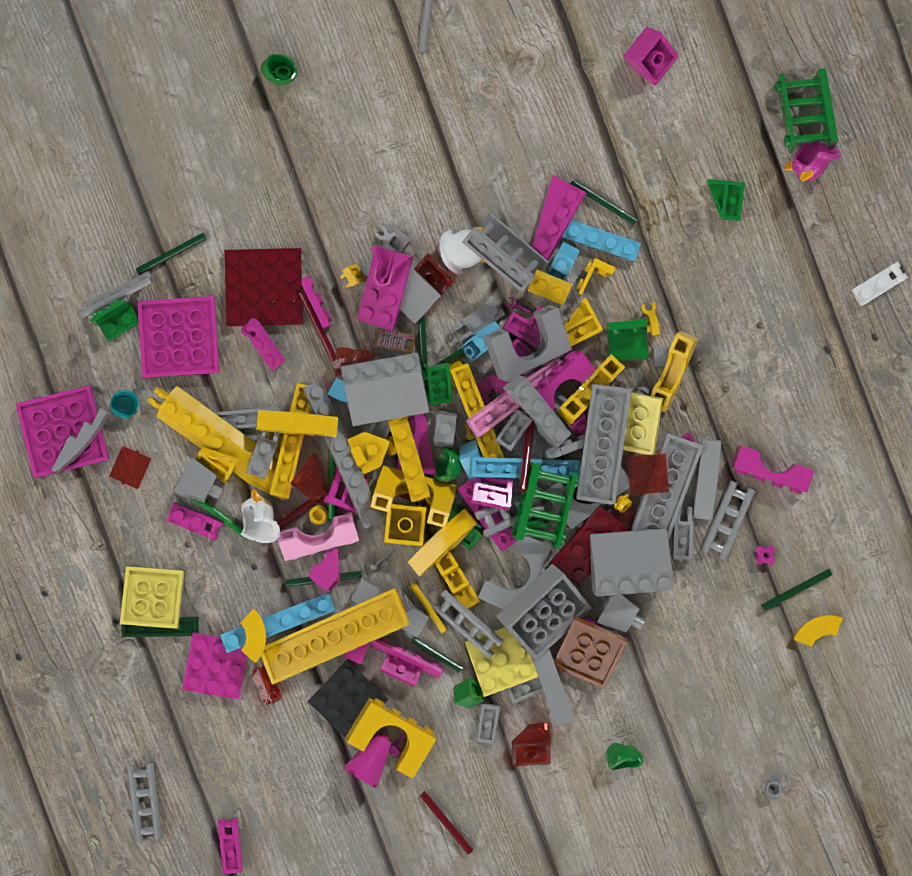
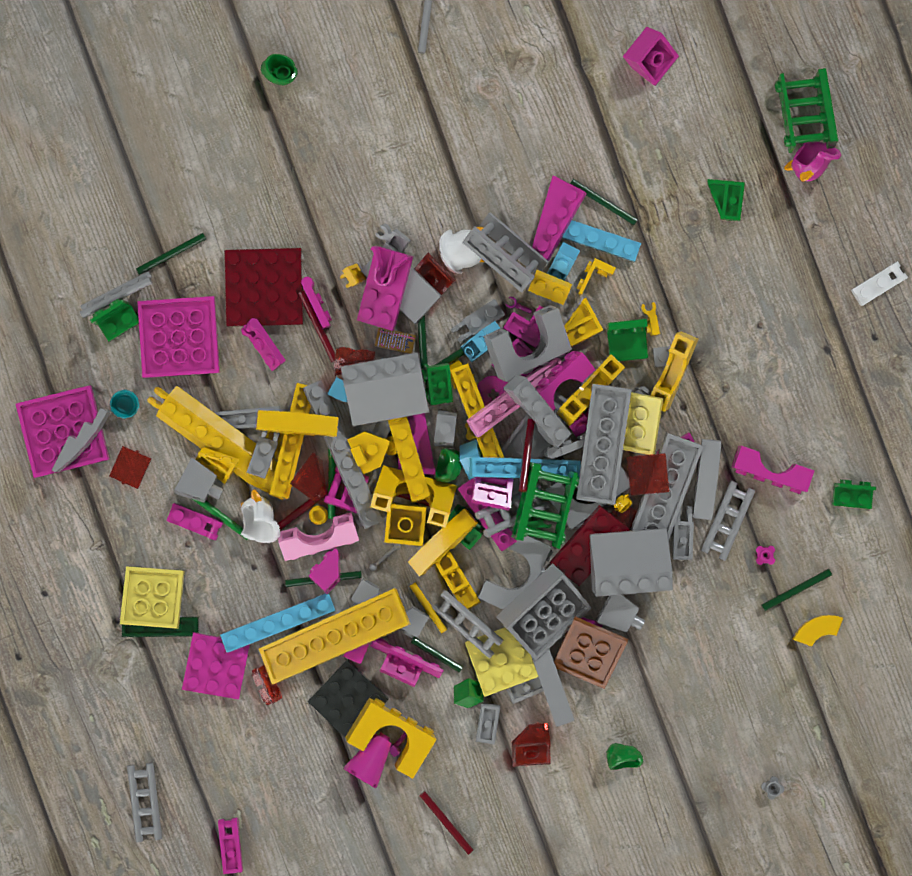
yellow tile [240,608,266,663] -> none
light grey plate [495,409,533,452] -> none
none -> green bracket [832,479,876,509]

